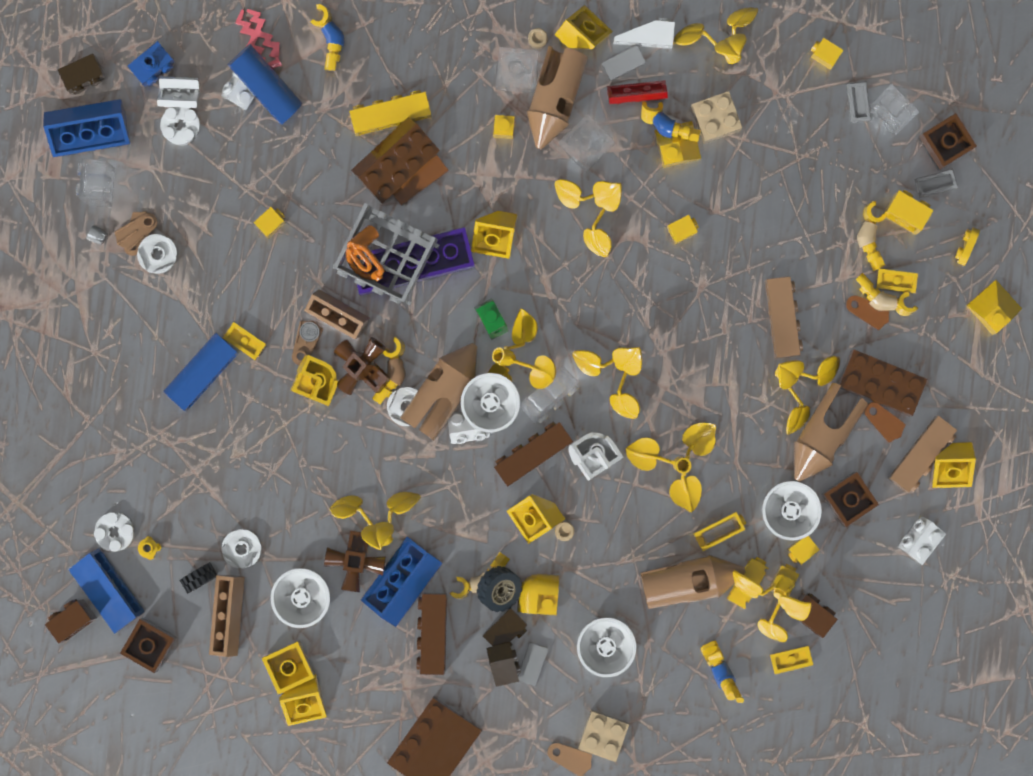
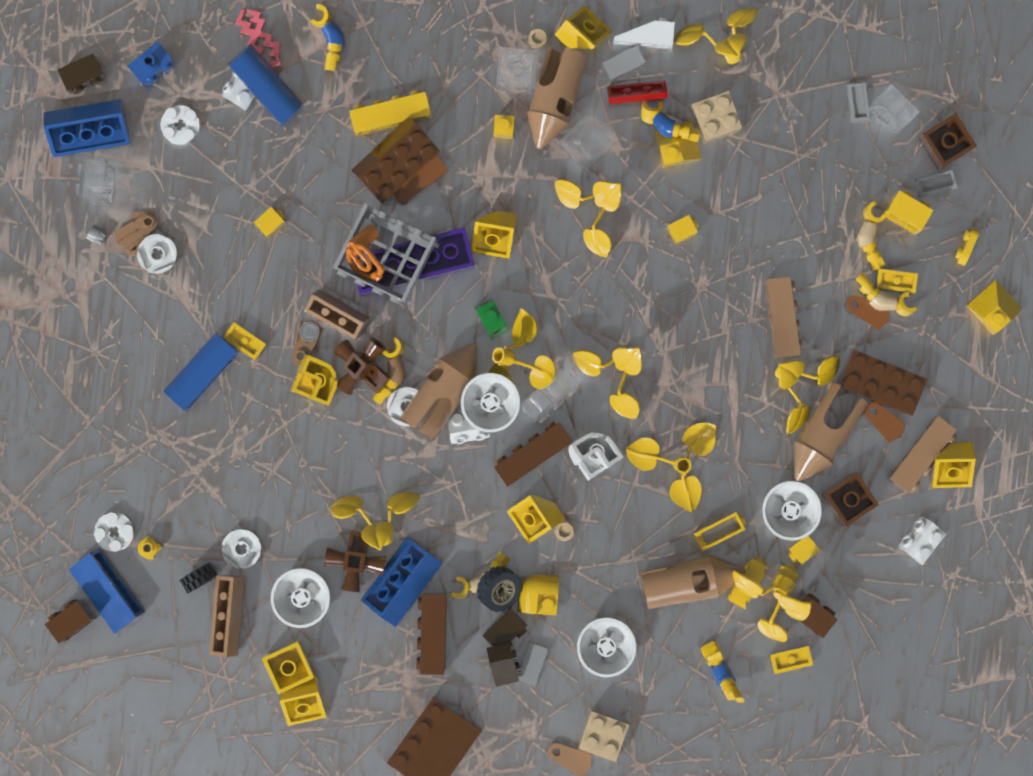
reddish brown brick [120,618,177,673] -> none
white bracket [157,76,200,108] -> none
yellow brick [811,38,843,70] -> none

